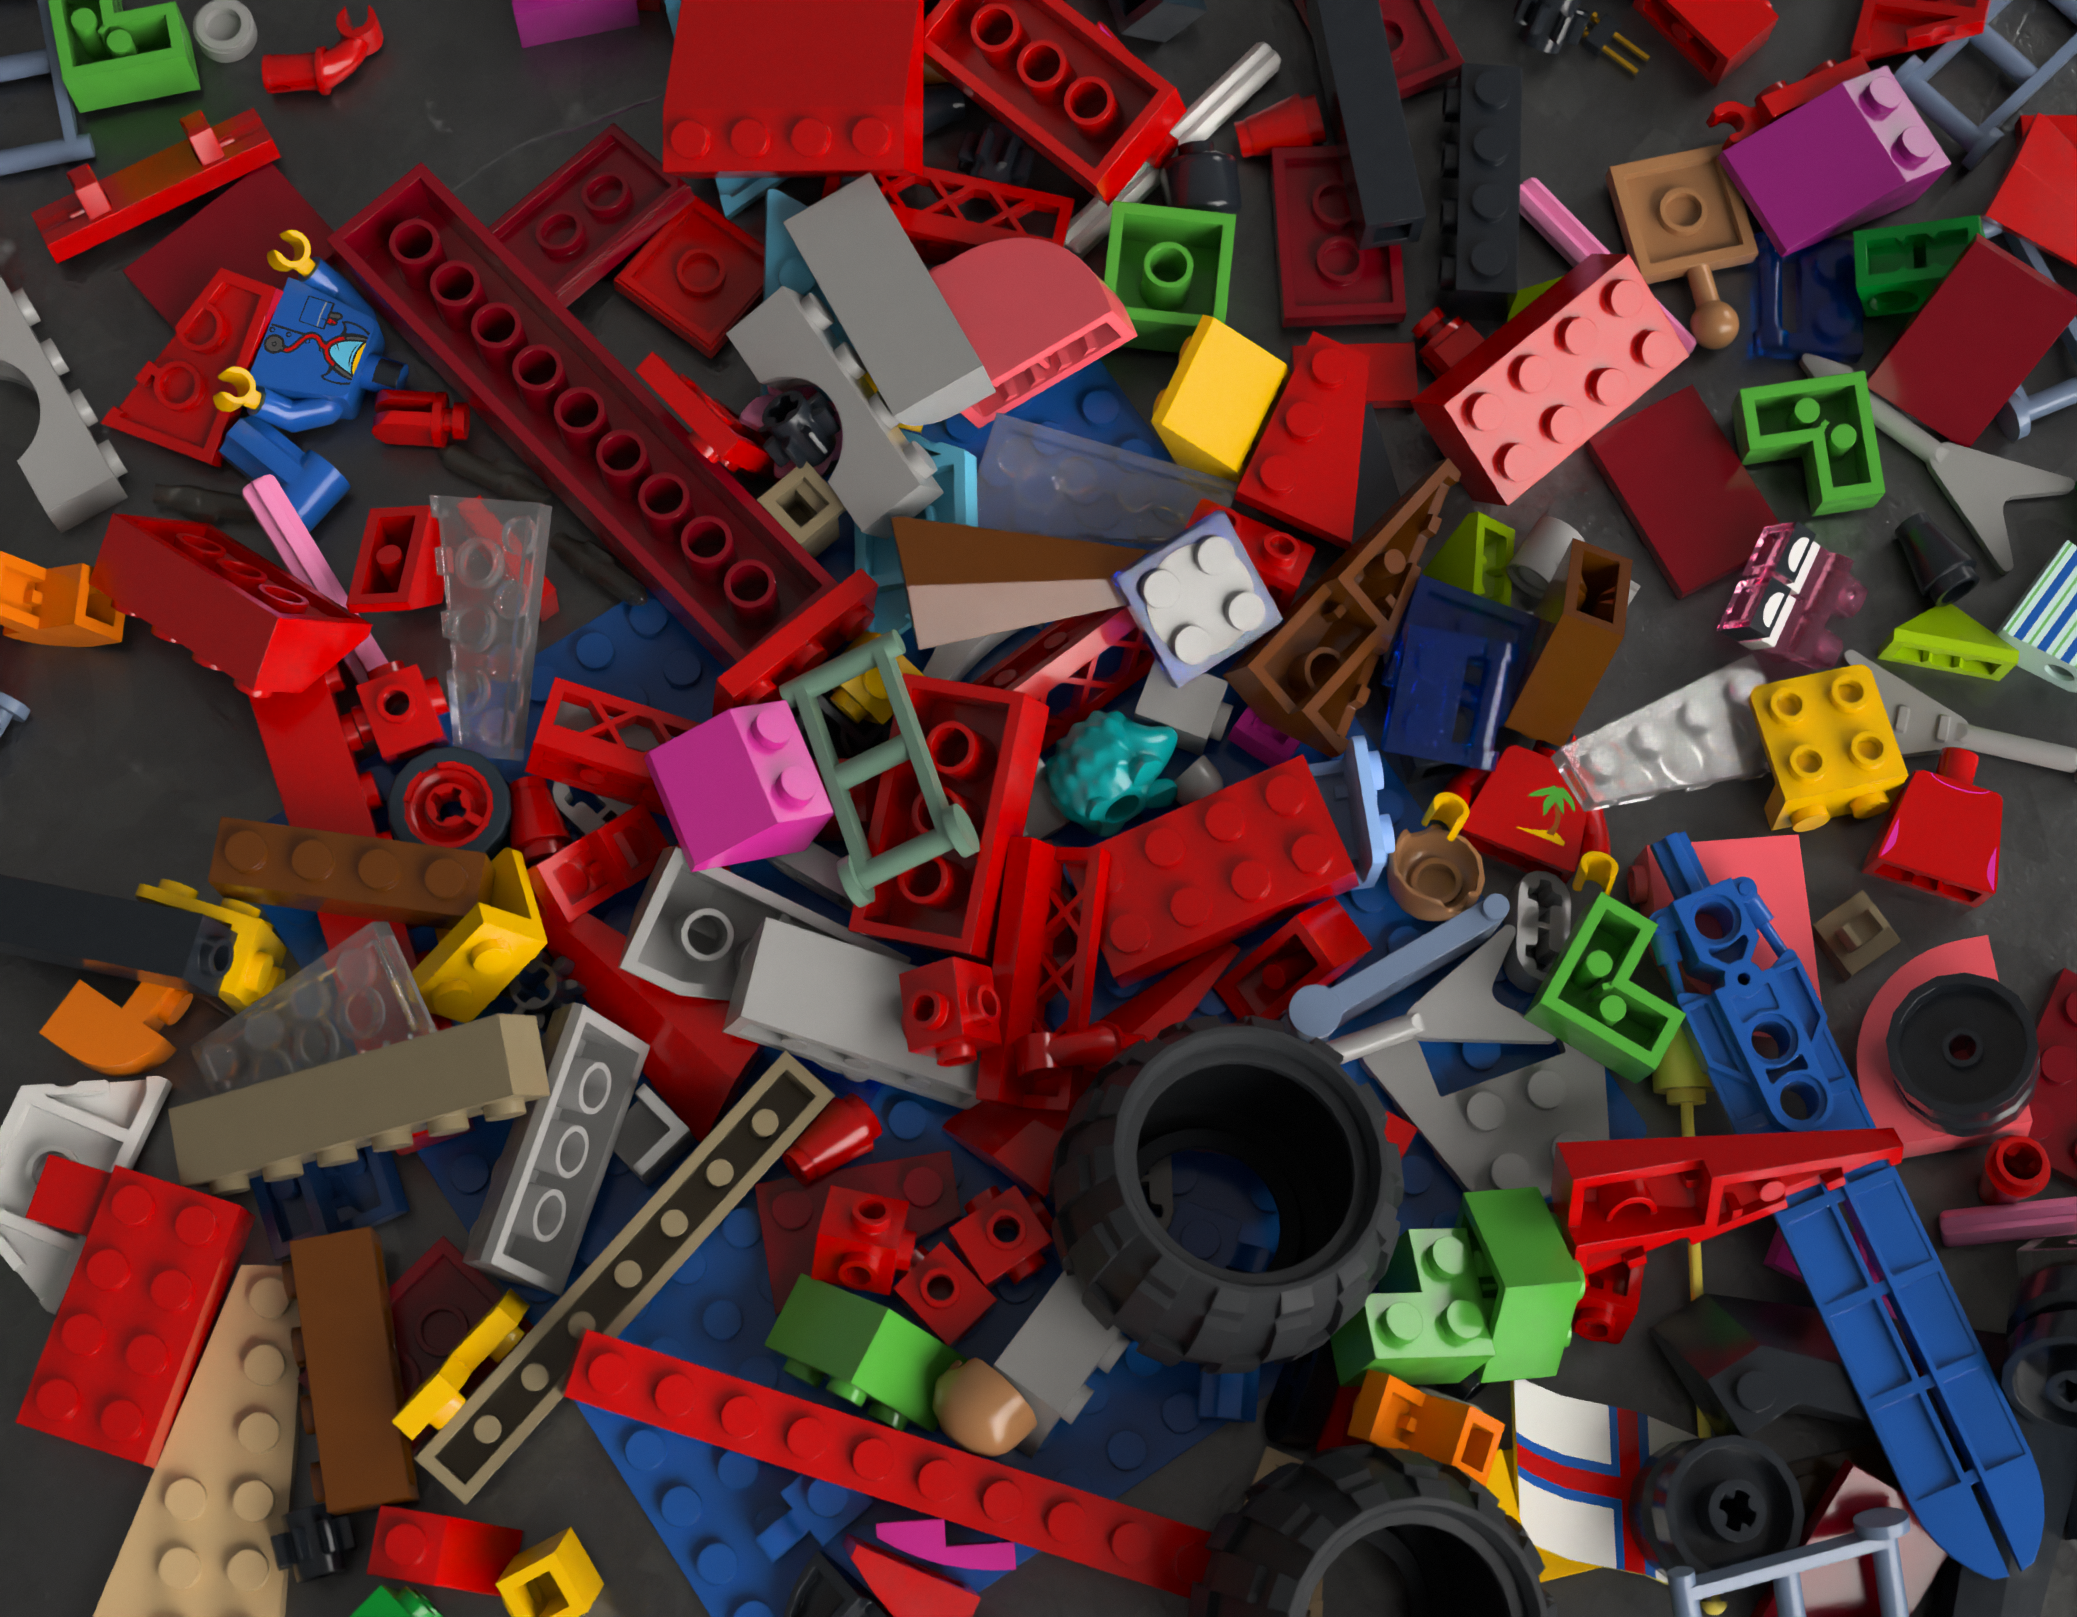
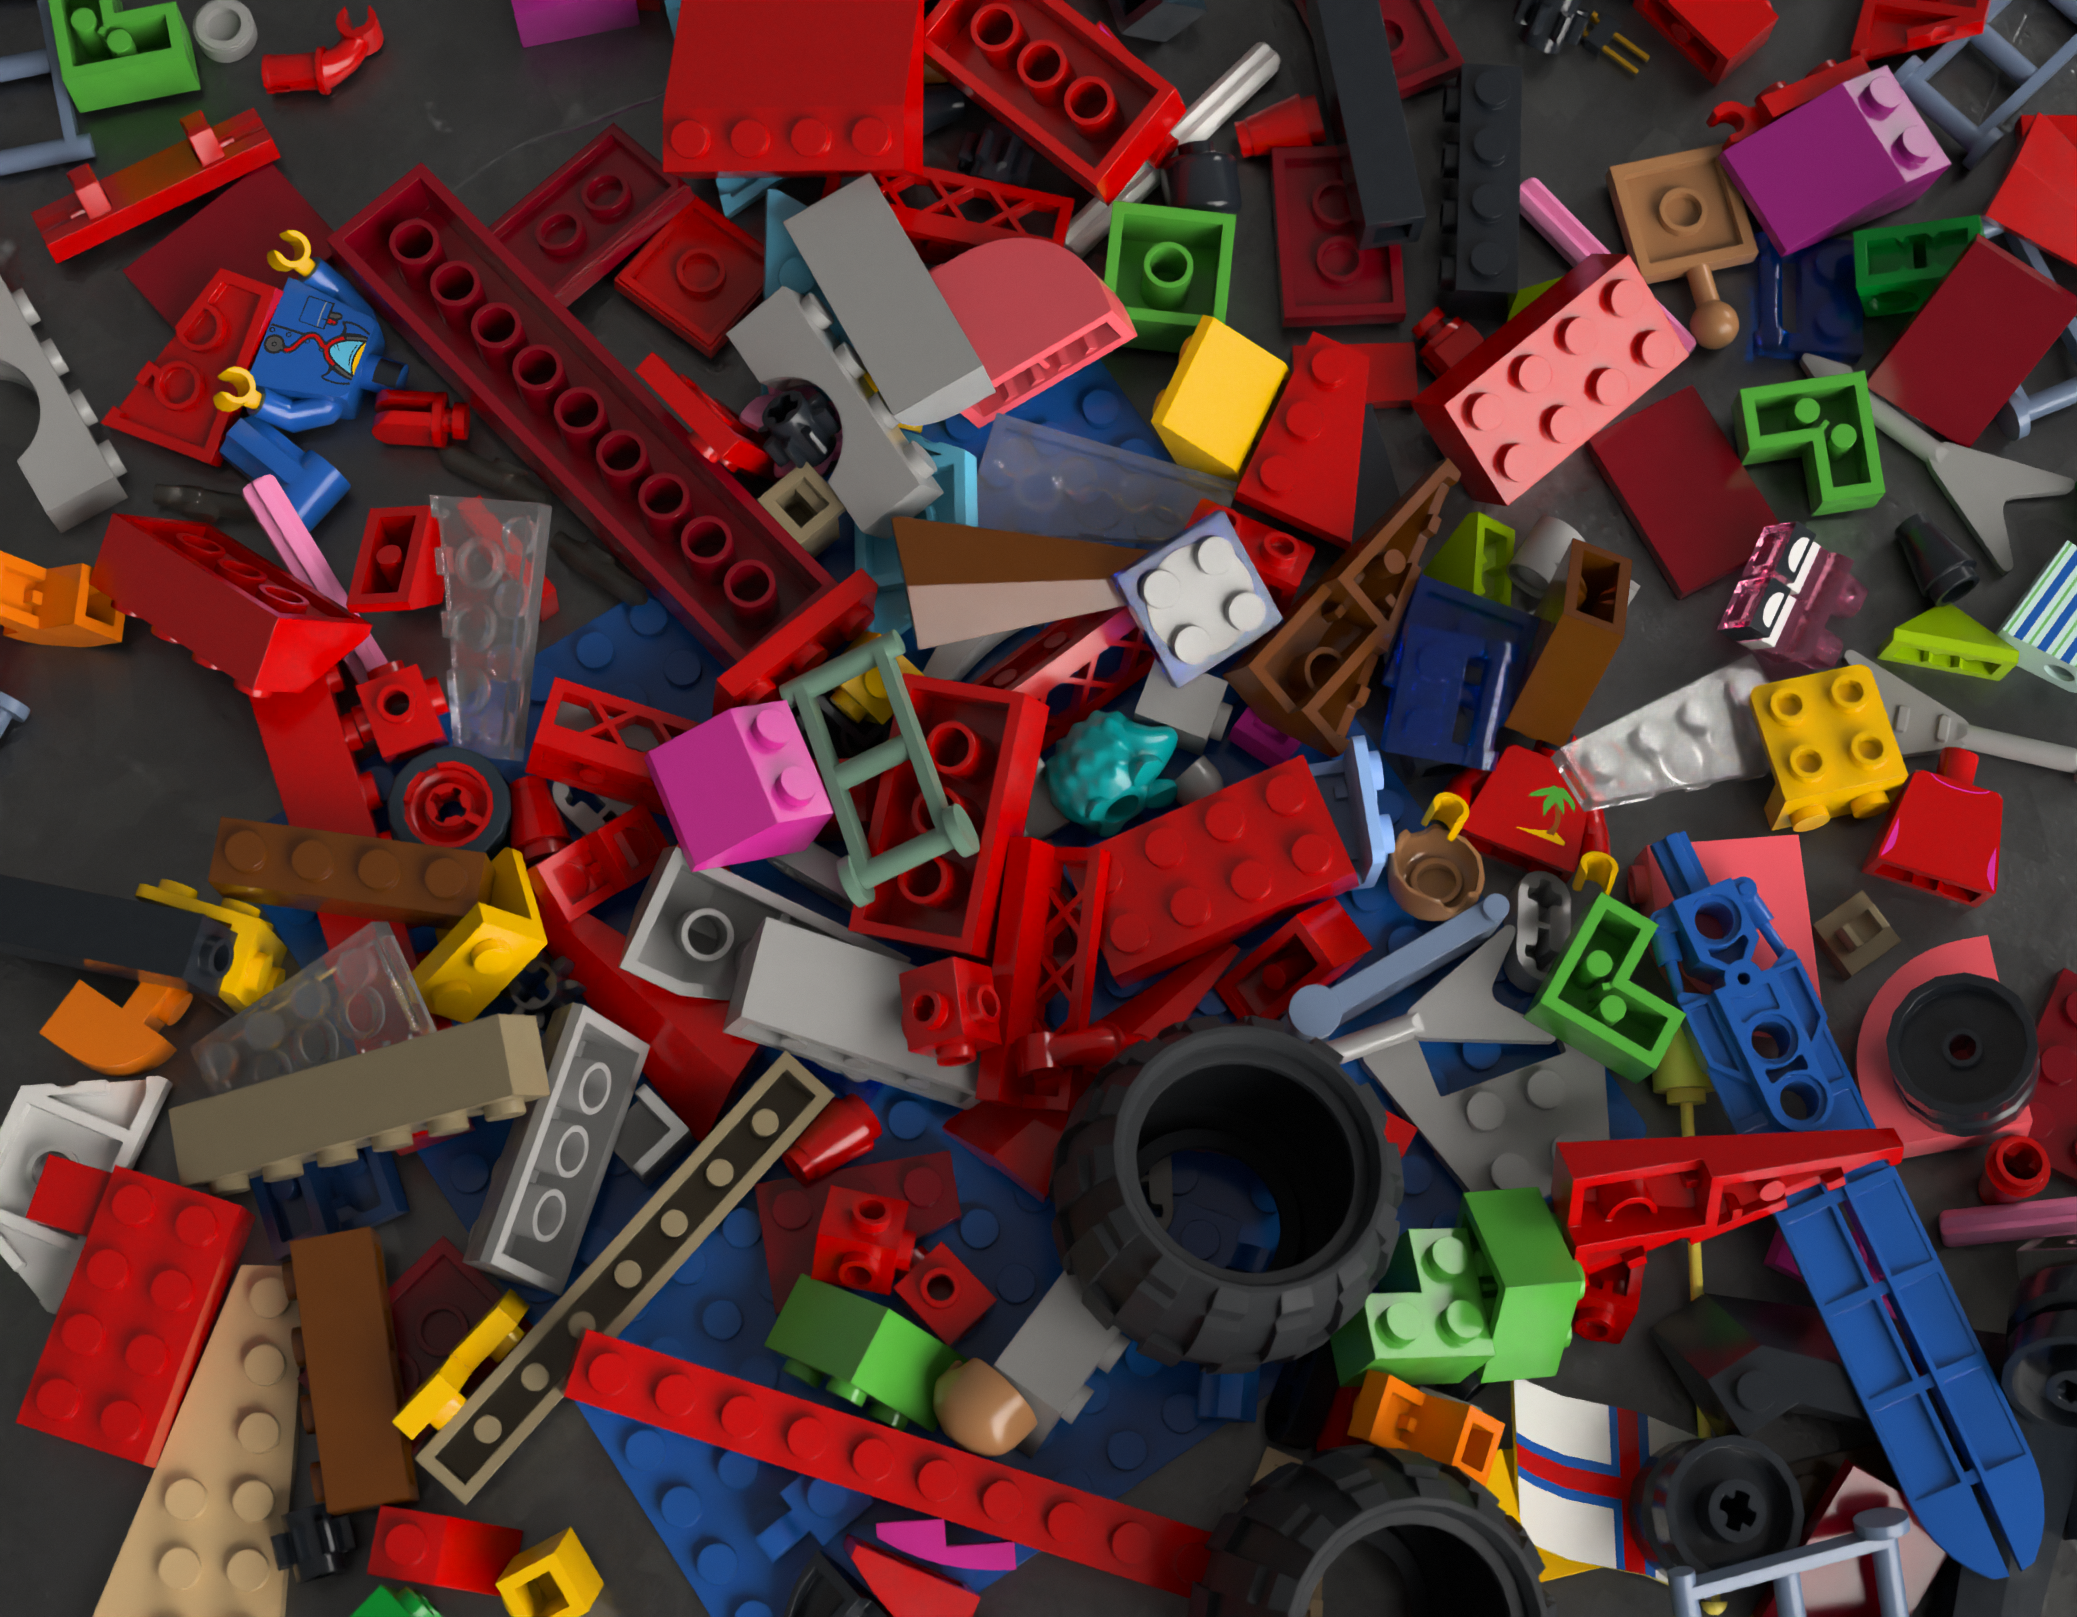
red brick [948,1185,1053,1290] -> none

